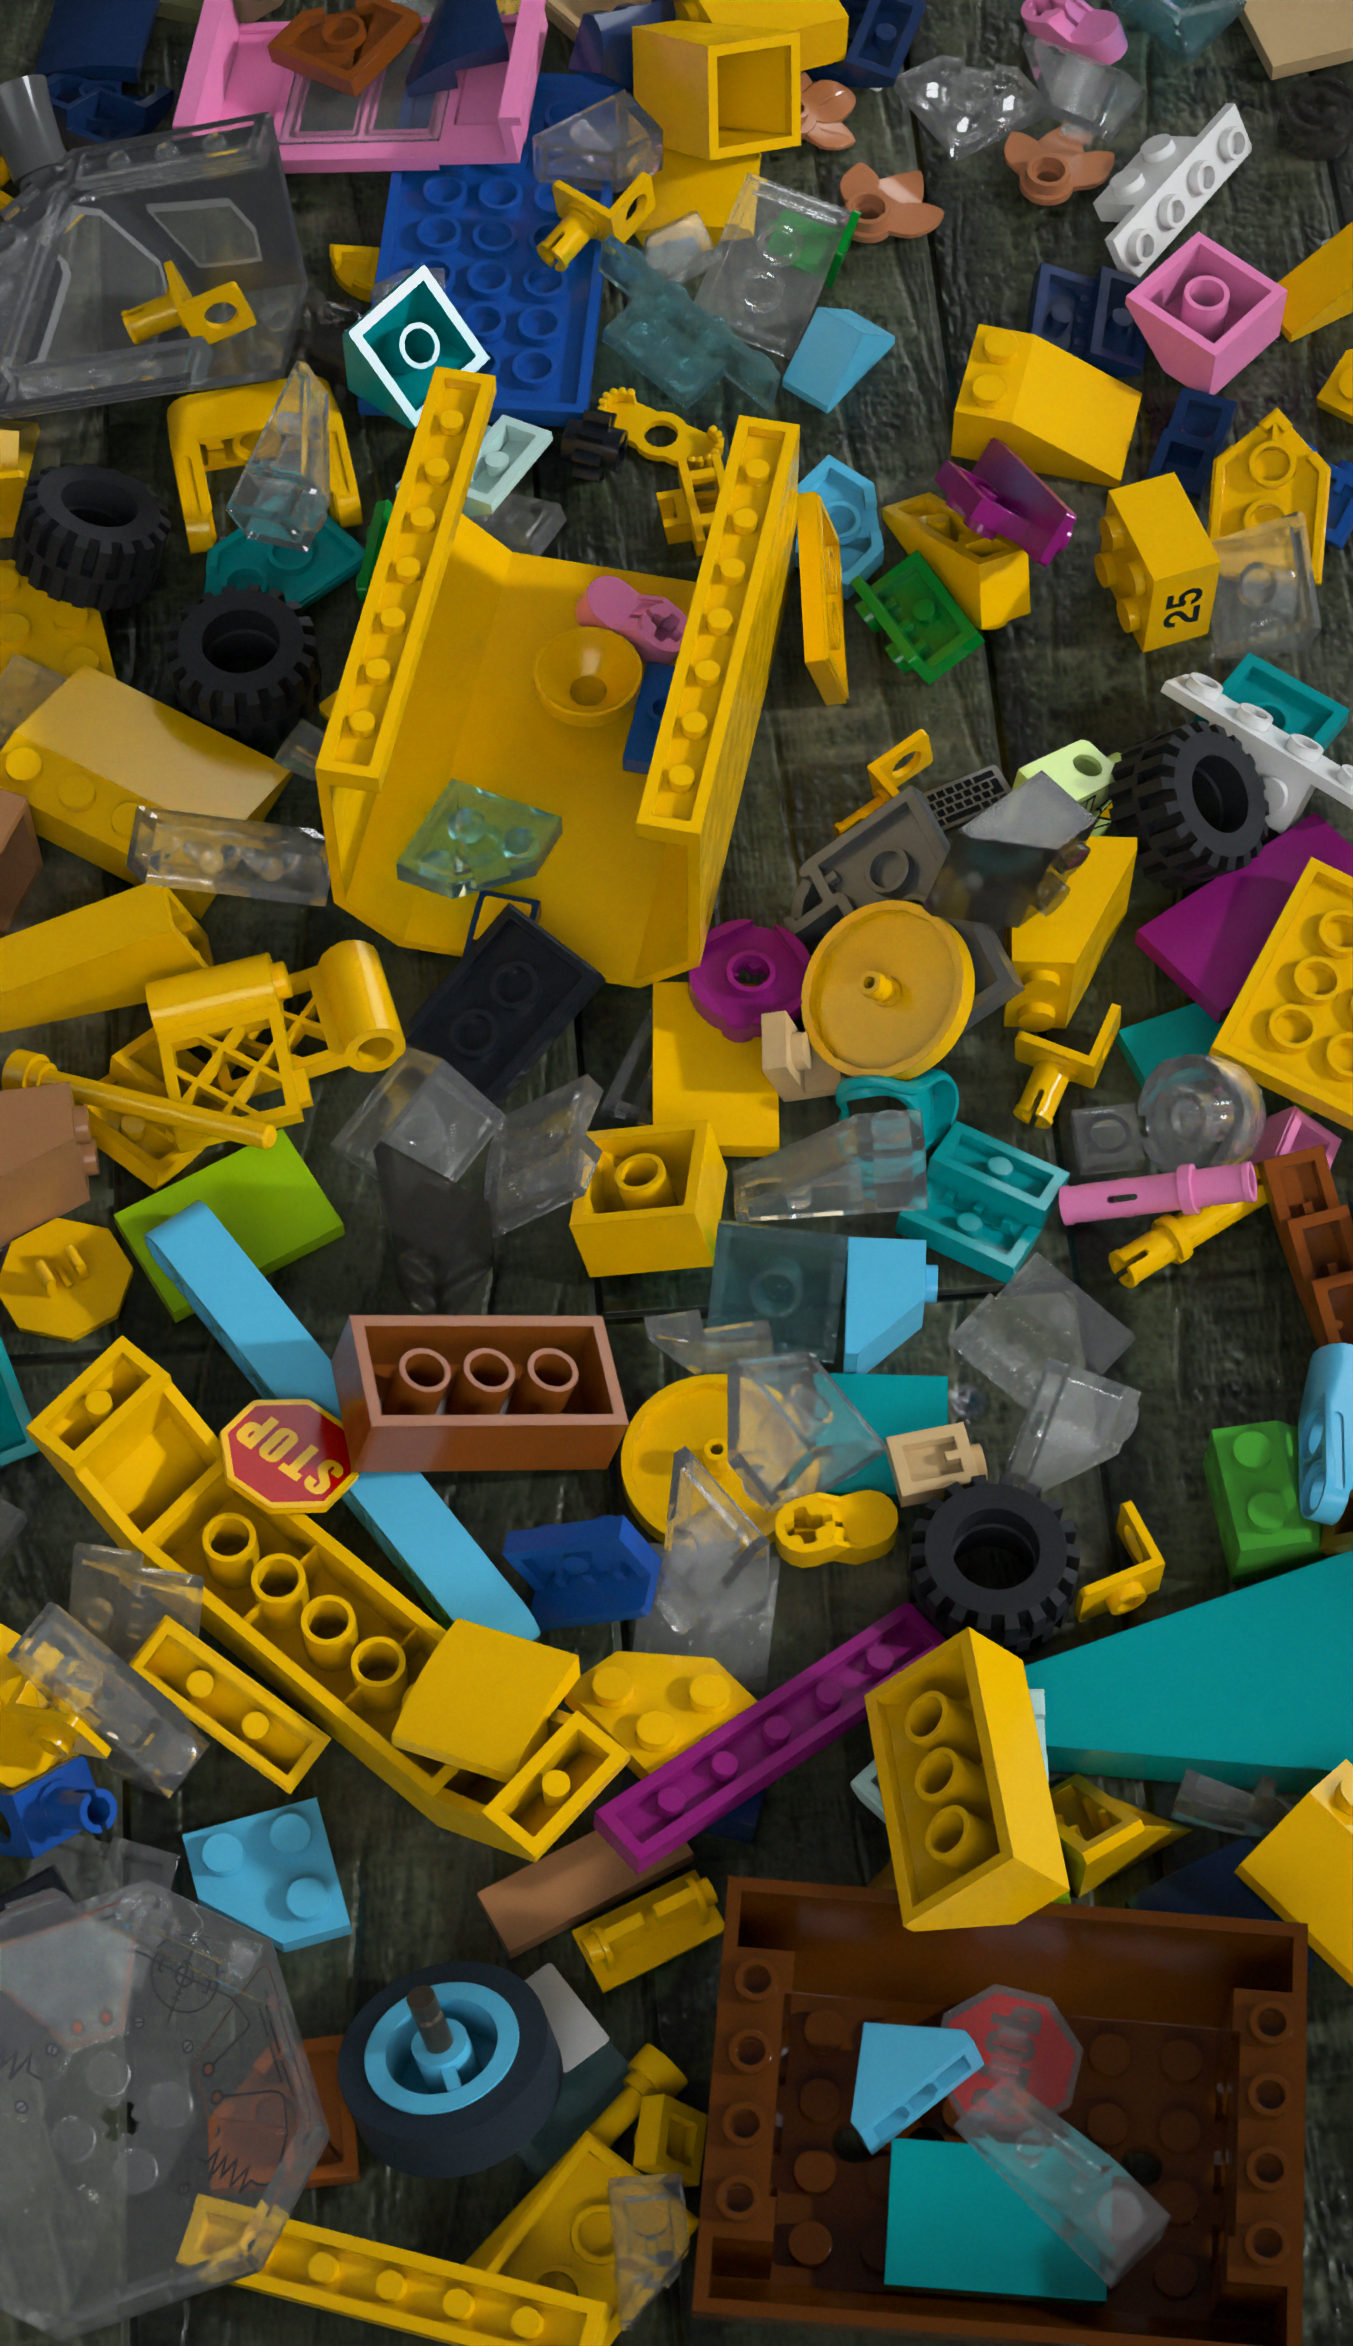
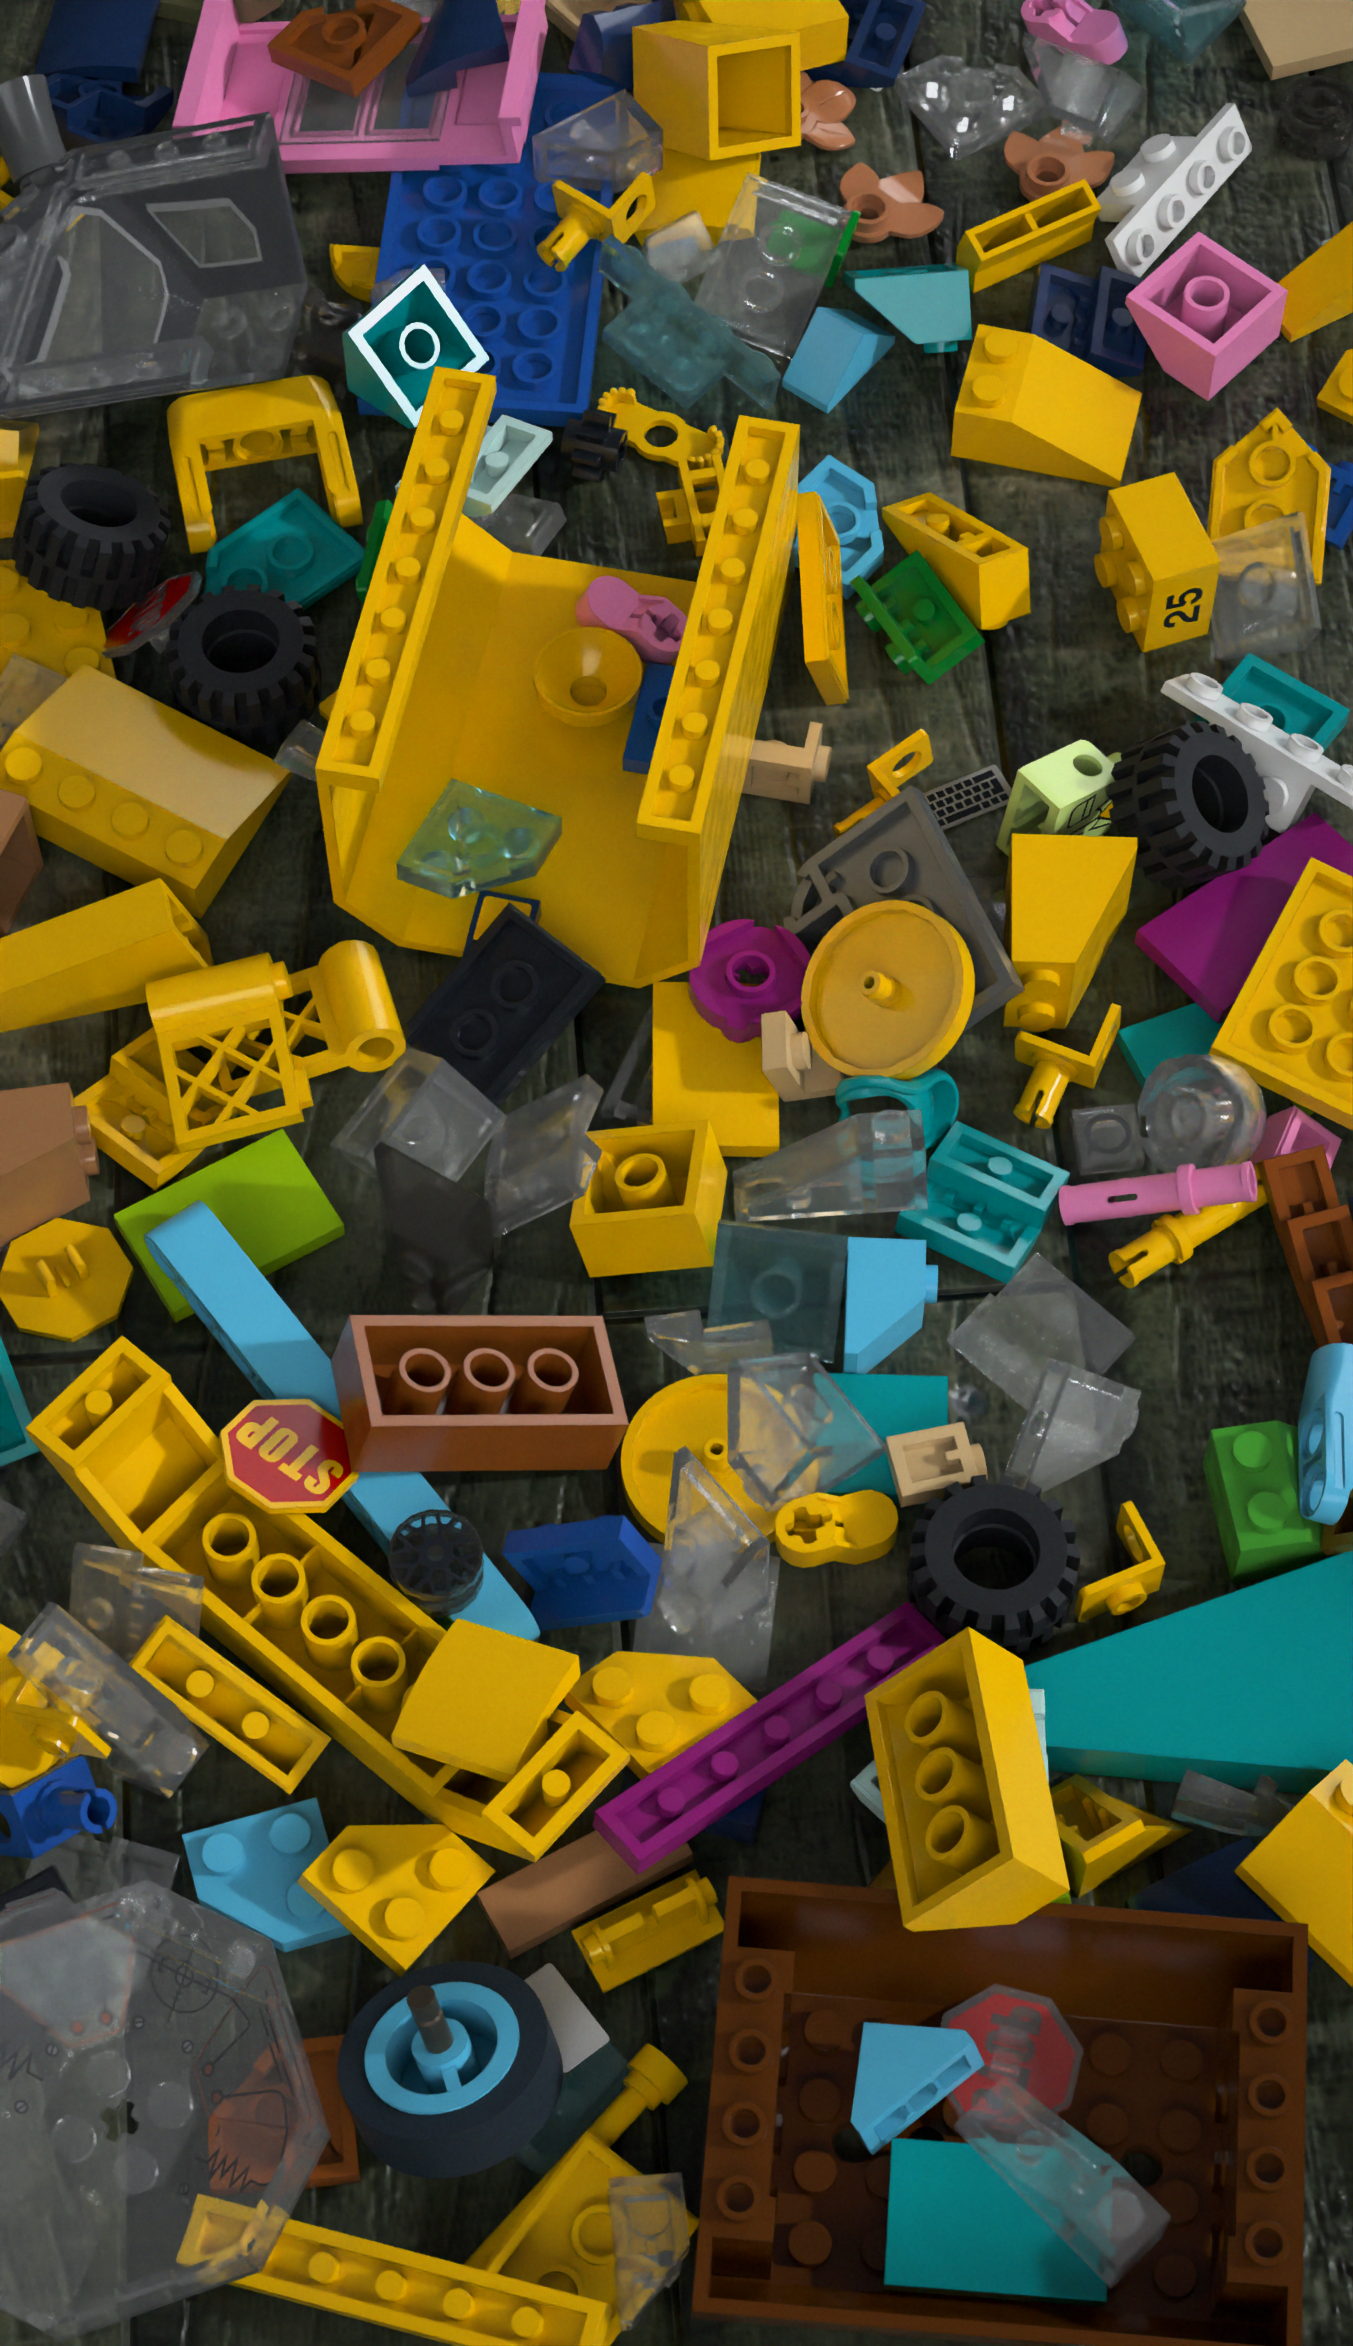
yellow piece [1,1049,277,1150] -> none
yellow bracket [121,260,256,350] -> none
clear brick [126,806,330,907] -> none
clear slope [225,360,331,553] -> none
yellow plate [633,2094,708,2188] -> none
clear smoke slope [923,770,1098,928] -> none
magenta bracket [934,437,1077,567] -> none
dark blue slope [1145,386,1237,500] -> none
none -> clear piece [99,571,202,659]
none -> yellow plate [297,1824,495,1977]
none -> clear smoke wheel [388,1509,484,1618]
none -> tan bracket [742,721,832,805]
none -> teal slope [842,263,972,353]
none -> yellow piece [956,179,1102,293]

